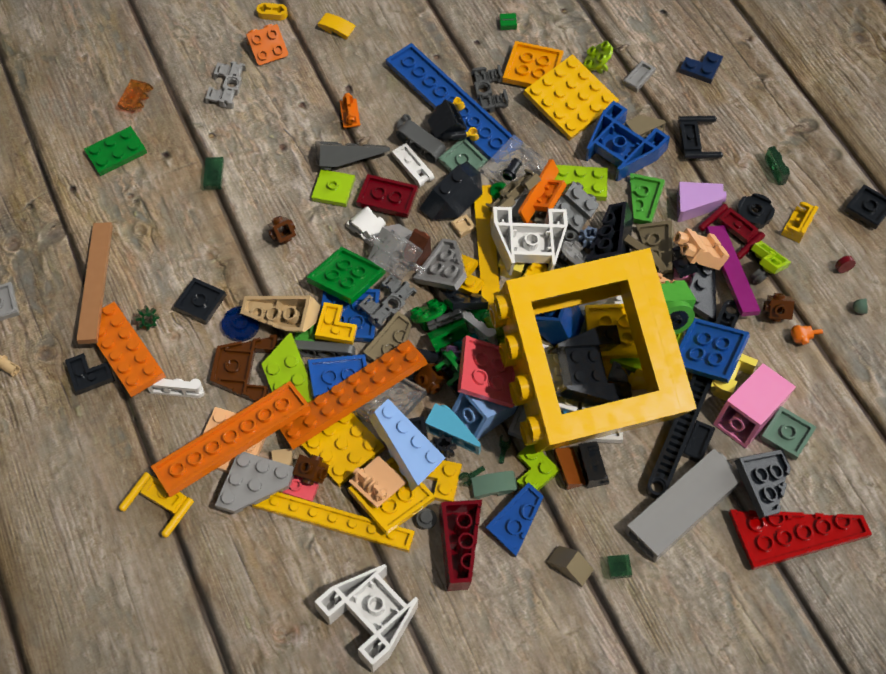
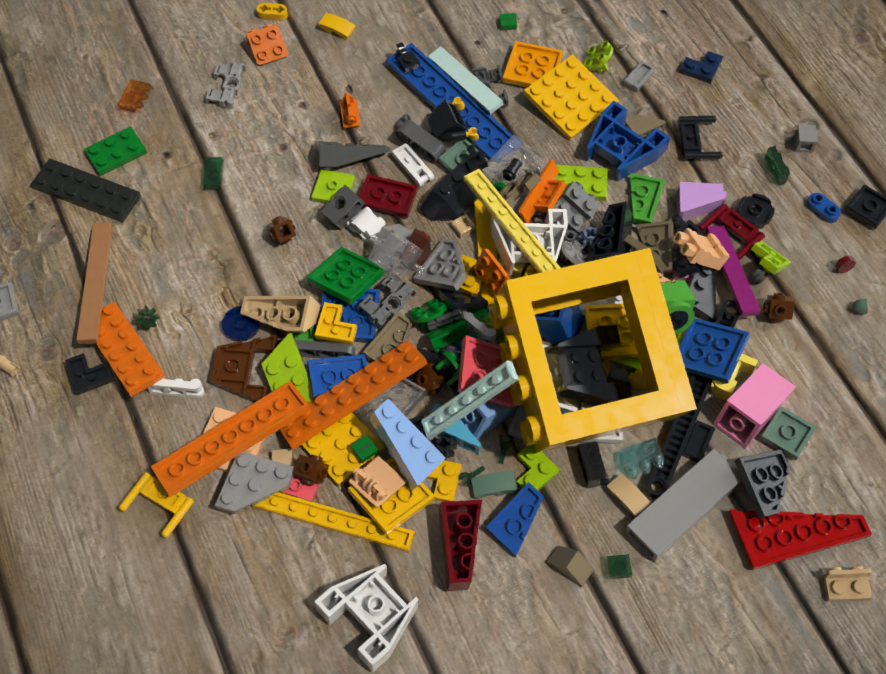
black plate [174,278,227,324] -> none
dark grey plate [416,509,437,529] -> none
dark orange slope [554,447,586,490] -> none
yellow hinge [781,202,818,243] -> none
orange piece [791,325,823,345] -> none
none -> pearl dark grey plate [30,158,141,223]
none -> dark grey brick [321,185,365,230]
none -> green tile [351,435,379,463]
none -> black plate [396,42,420,73]
none -> light aqua tile [421,360,519,439]
none -> light aqua tile [428,46,504,115]
none -> light yellow tile [463,169,560,273]
none -> black plate [465,144,489,172]
none -> orange bracket [473,248,511,296]
none -> tan slope [607,473,651,518]
none -> clear light blue plate [618,438,664,479]
none -> black plate [671,214,702,235]
none -> light grey brick [794,124,818,153]
none -> blue plate [807,193,841,223]
none -> tan bracket [822,566,872,602]

